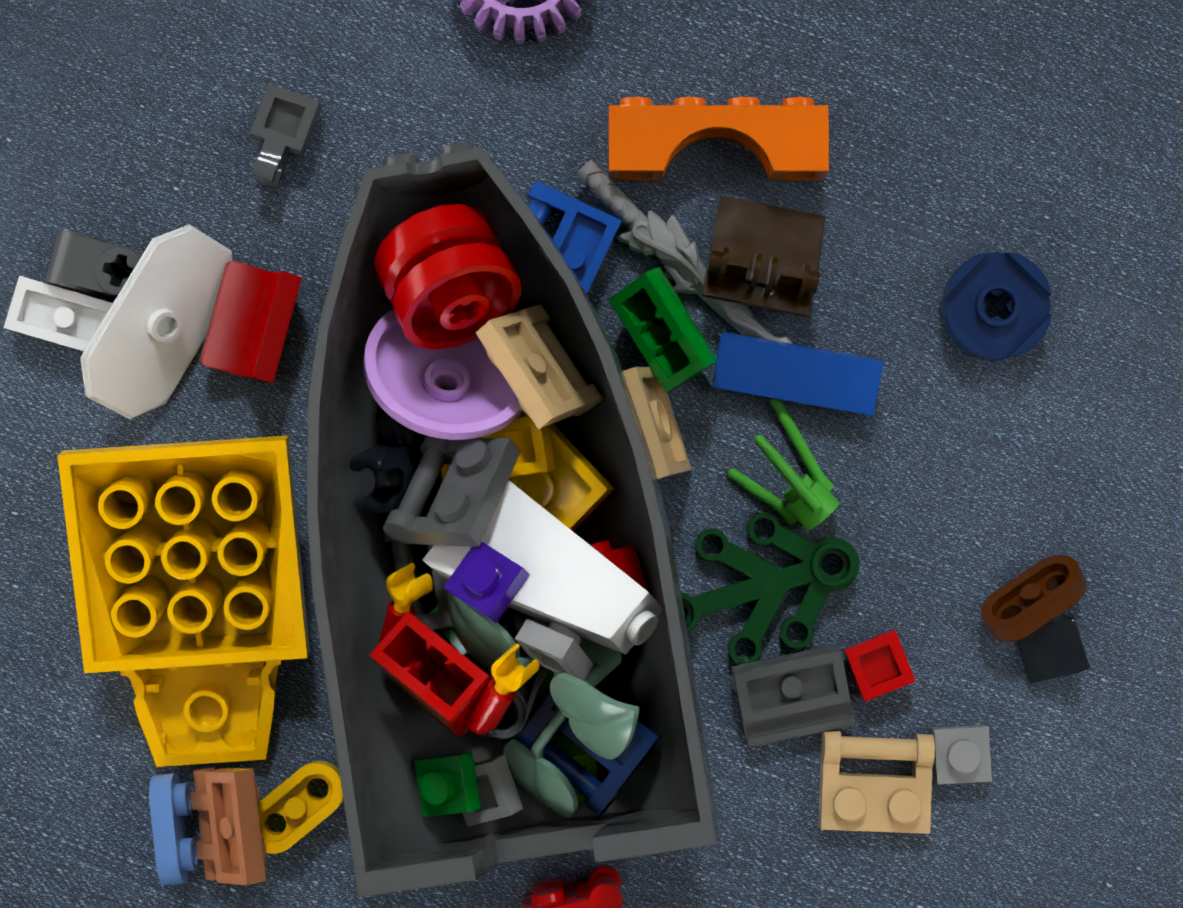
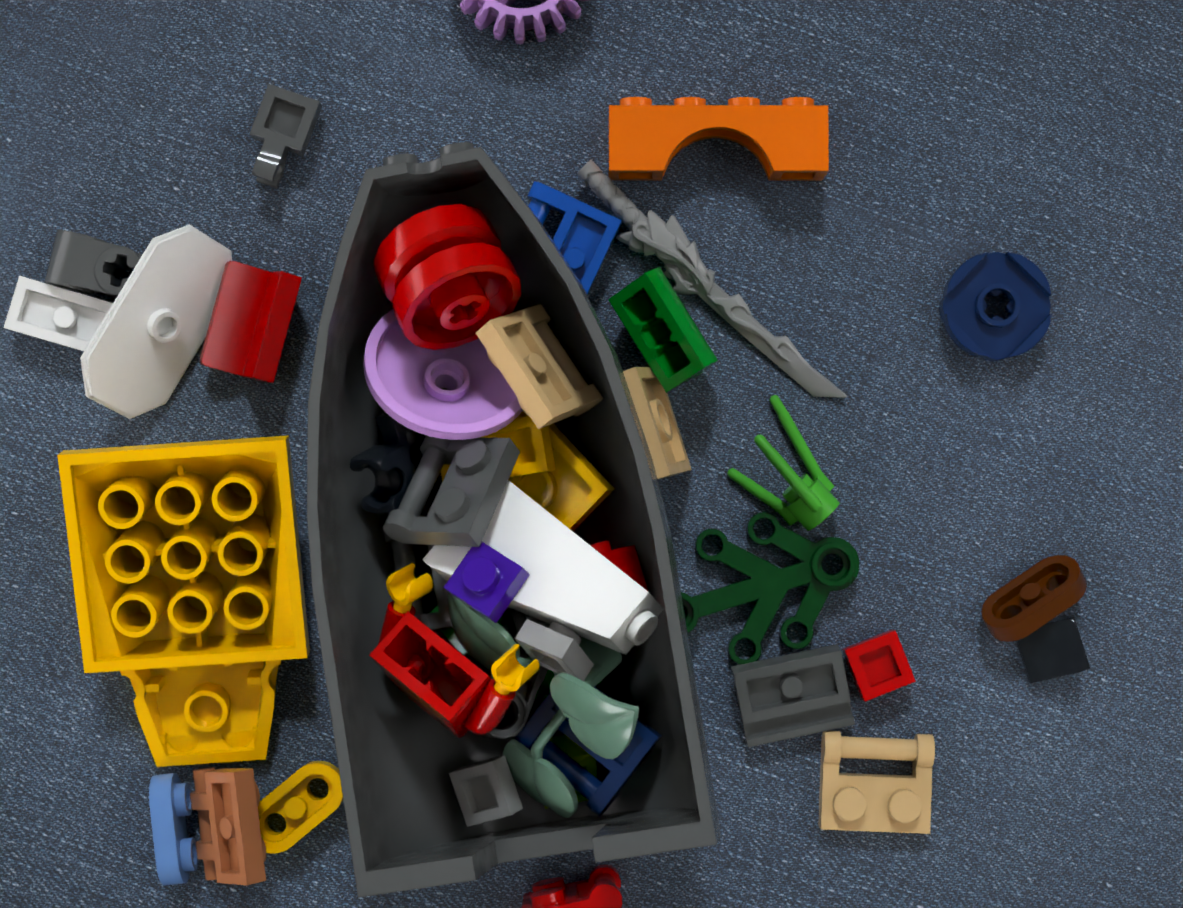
green plate [414,752,481,817] -> none
dark brown hinge [702,195,826,317] -> none
blue tile [712,332,883,416] -> none
light grey plate [930,725,992,785] -> none

